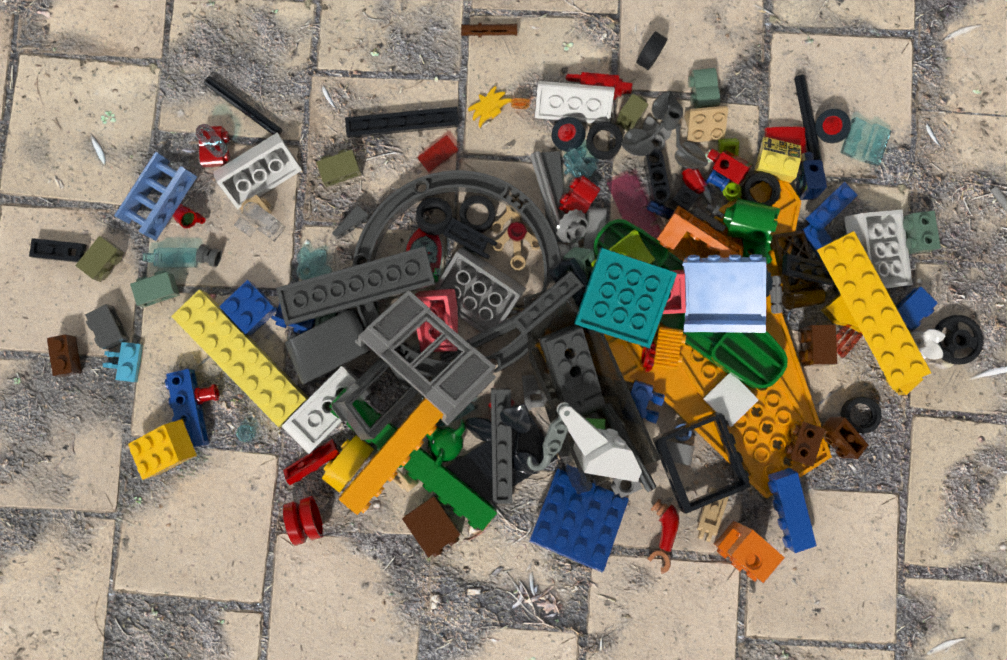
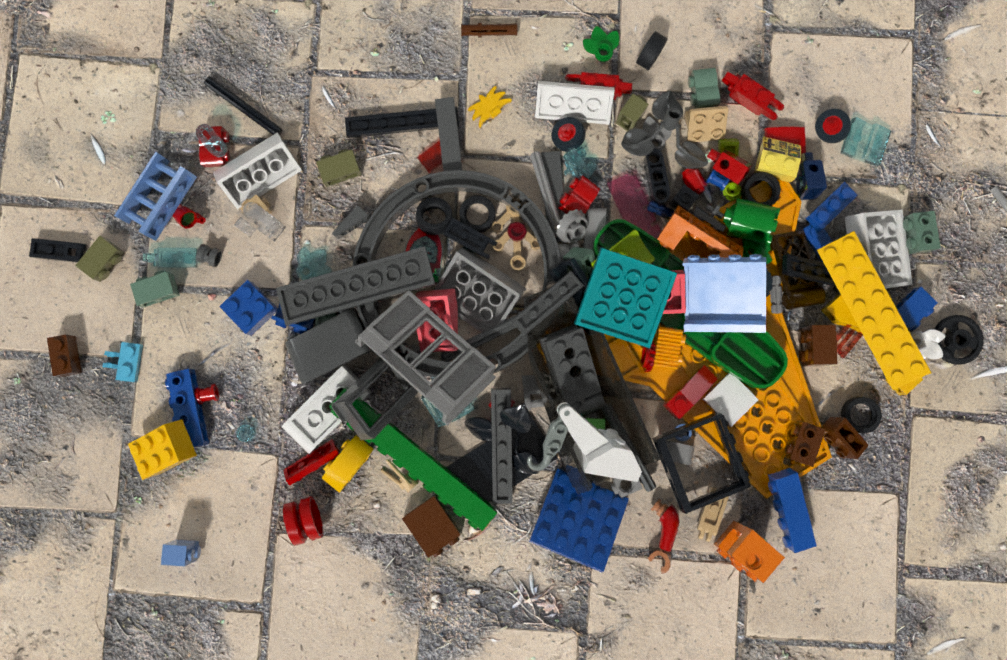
dark grey brick [85,304,130,350] -> none
light yellow brick [171,289,309,427] -> none
light orange brick [339,397,443,515] -> none
green piece [426,419,466,469] -> none
clear orange tile [511,98,530,109] -> none
black tyre [586,122,623,160] -> none
blue plate [623,380,665,424] -> none
black axle [794,74,822,160] -> none
none -> medium blue brick [161,539,201,566]
none -> dark grey tile [435,97,462,171]
none -> green plate [583,26,619,62]
none -> red slope [662,365,718,419]
none -> red hinge [721,72,785,120]

